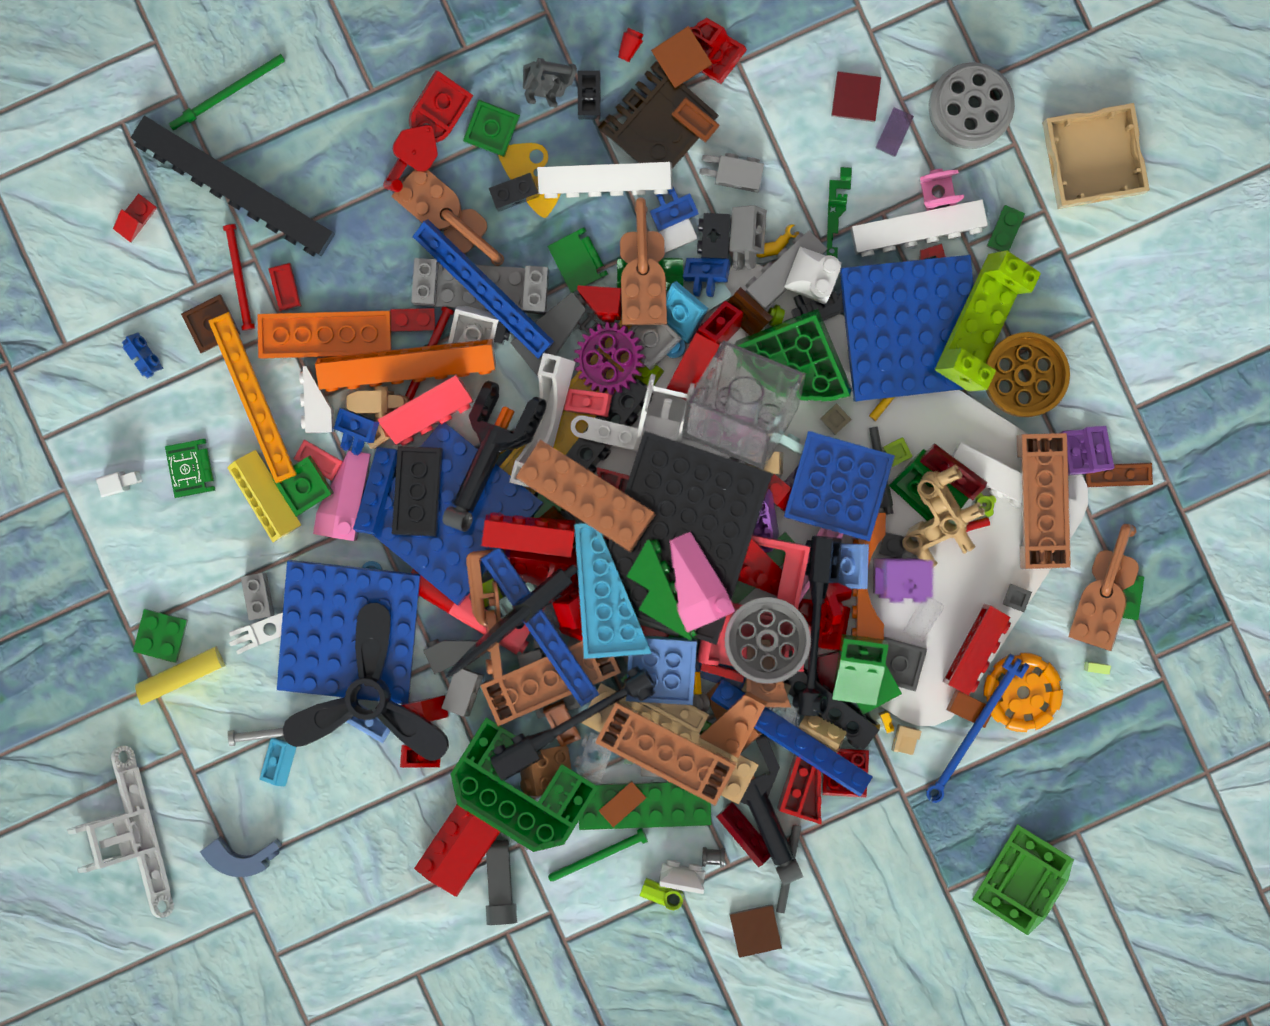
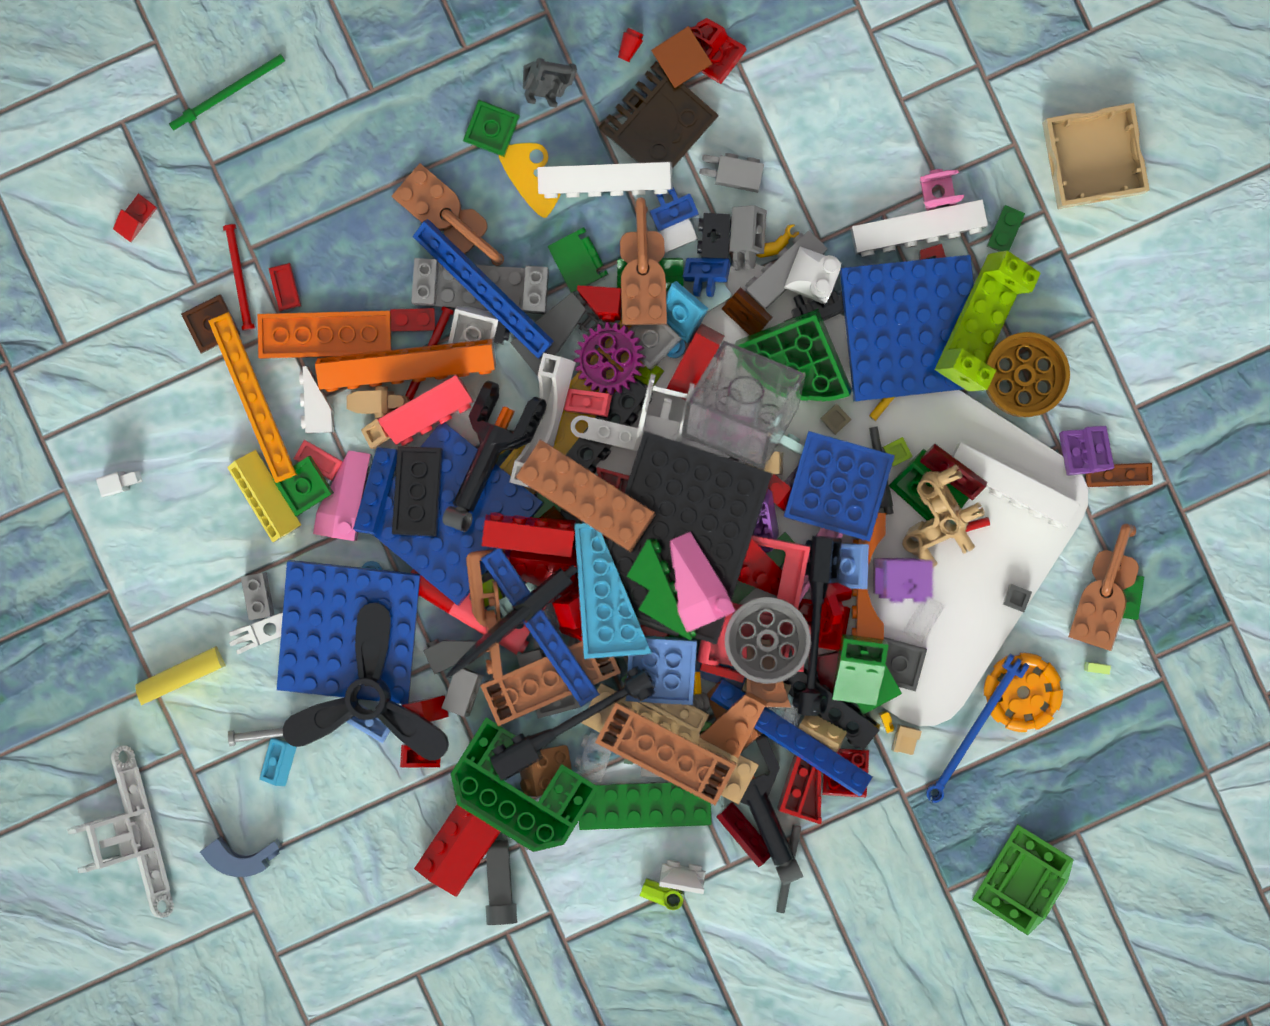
blue hinge [122,333,163,379] -> none
black brick [130,115,335,257] -> none
green plate [133,609,188,663] -> none
green piece [165,439,216,498] -> none
blue hinge [334,408,379,456] -> none
red plate [383,70,474,192] -> none
black brick [489,173,540,212] -> none
dark orange tile [543,700,581,747] -> none
green bar [548,828,648,882] -> none
black brick [578,71,601,119] -> none
dark orange tile [599,781,646,827] -> none
dark orange tile [672,97,720,143] -> none
red slope [698,301,743,343] -> none
dark grey bush [702,847,725,868] -> none
reddish brown tile [729,904,782,958] -> none
lime plate [768,304,785,326] -> none
green piece [826,167,852,259] -> none
dark red tile [831,71,881,122] -> none
clear purple tile [875,107,914,157] -> none
black plate [879,532,905,558] -> none
light grey wheel [929,62,1015,149] -> none
red slope [943,604,1011,696] -> none
dark orange tile [946,690,991,728] -> none
lime plate [975,493,996,517] -> none
nougat plate [1017,433,1071,569] -> none

